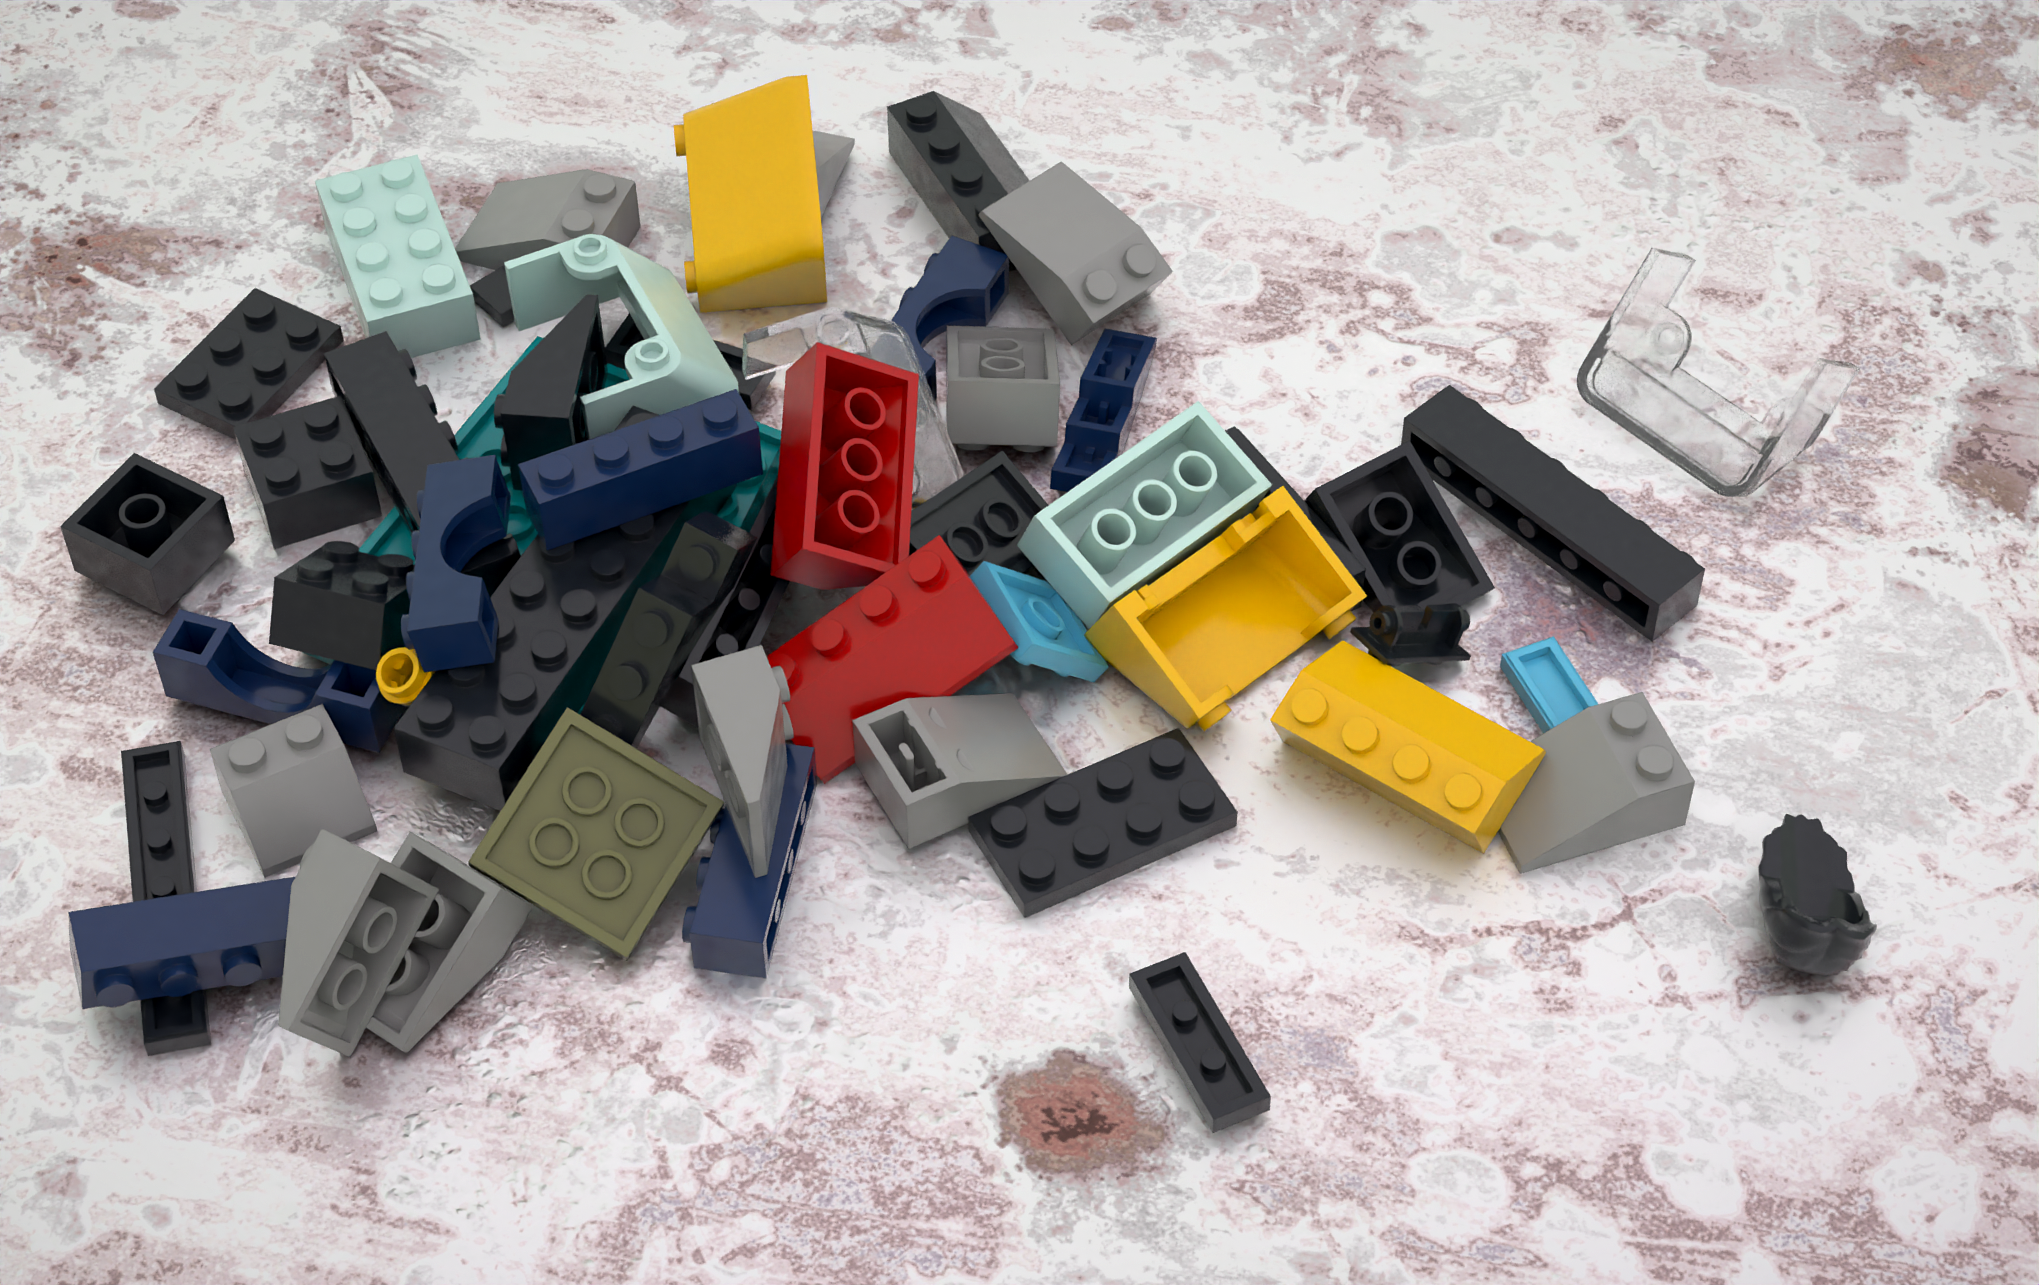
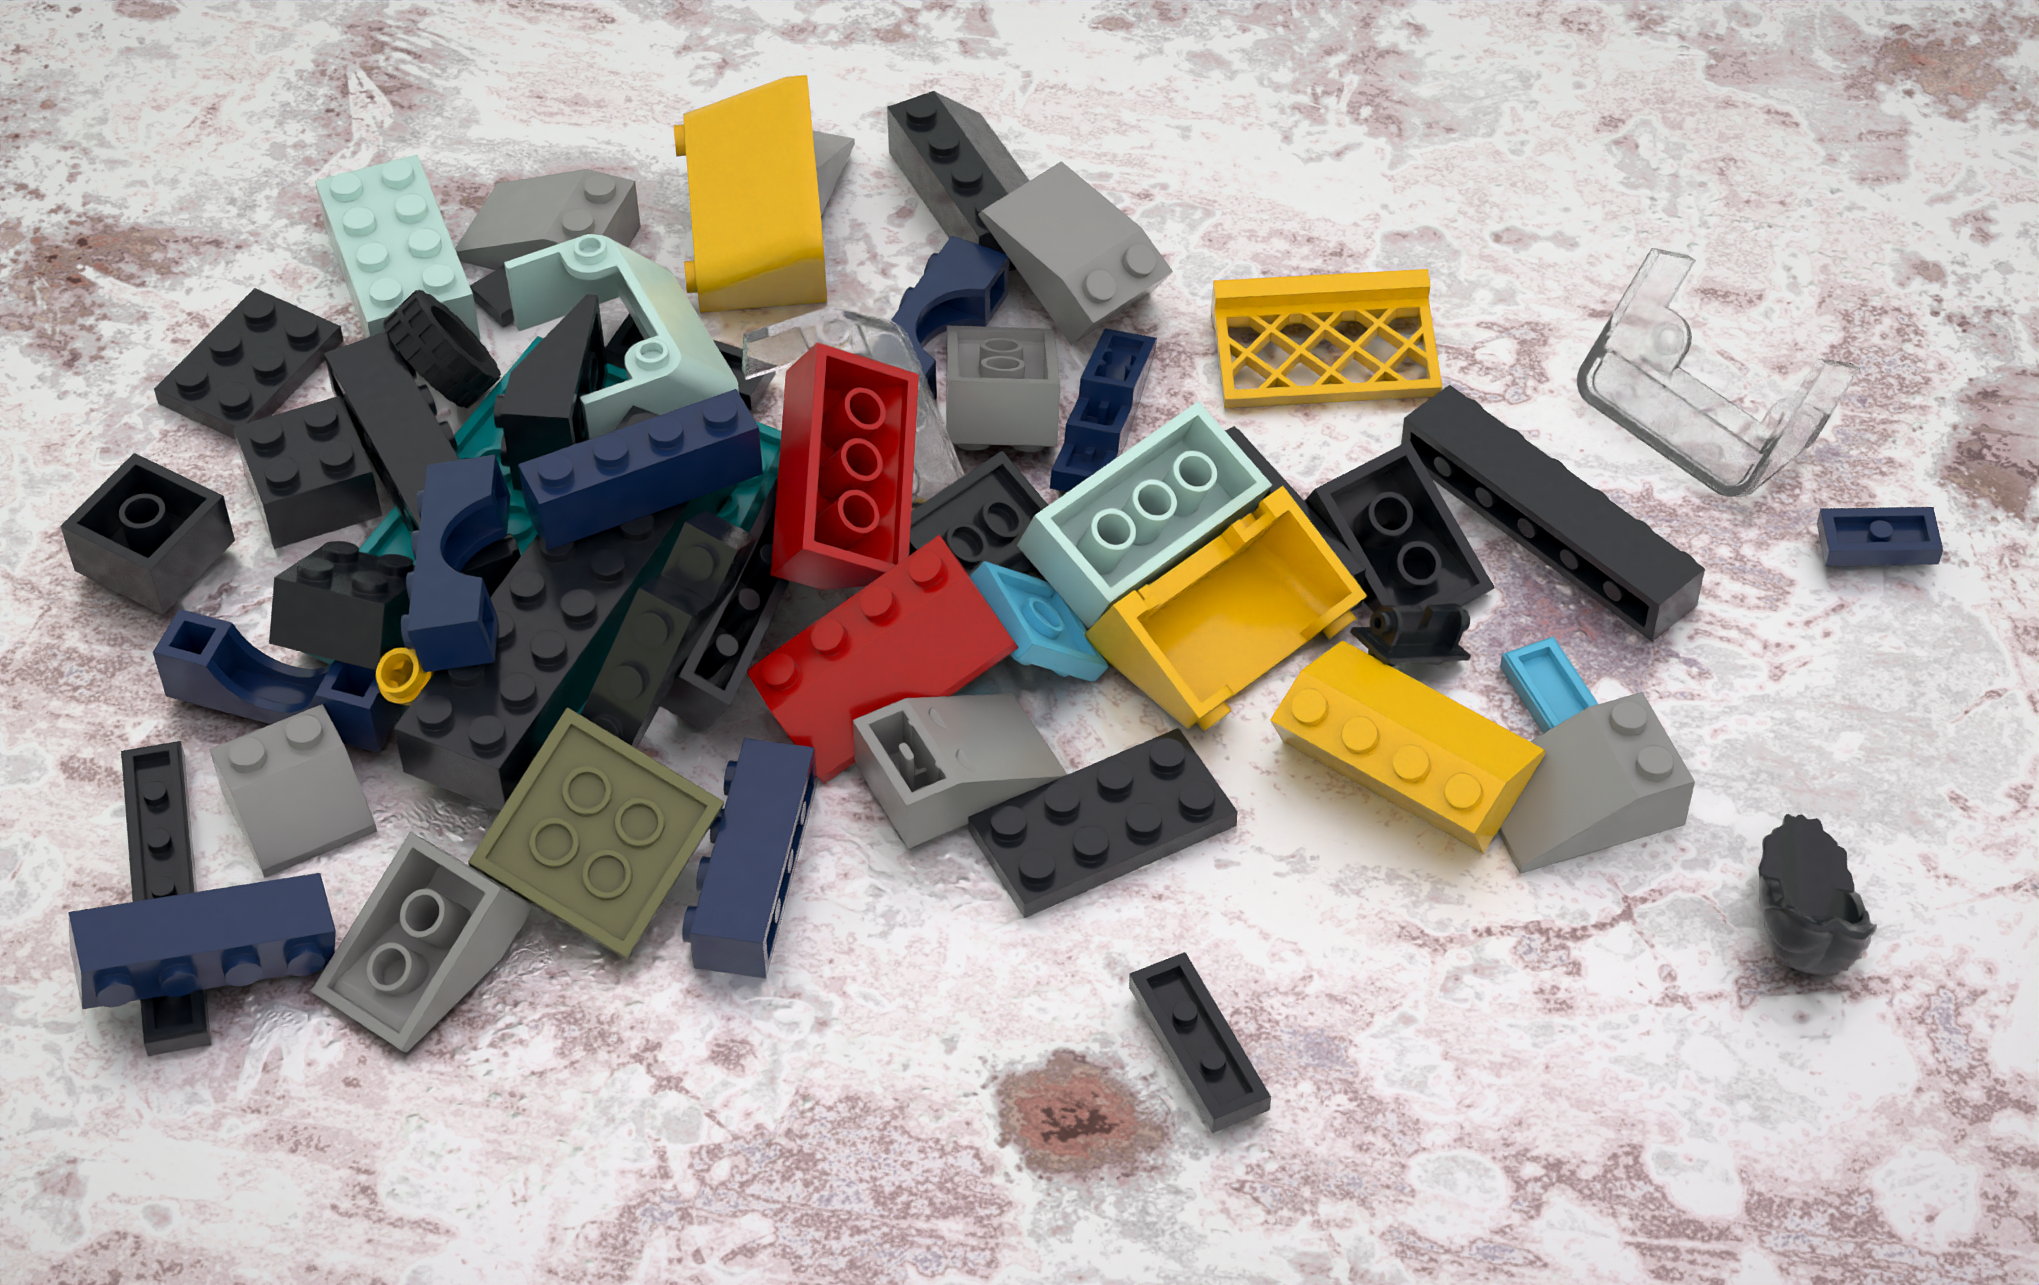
light grey slope [278,828,439,1057] -> none
light grey slope [691,645,794,878] -> none
none -> black tyre [383,290,501,409]
none -> yellow fence [1211,269,1442,408]
none -> dark blue plate [1817,507,1943,566]

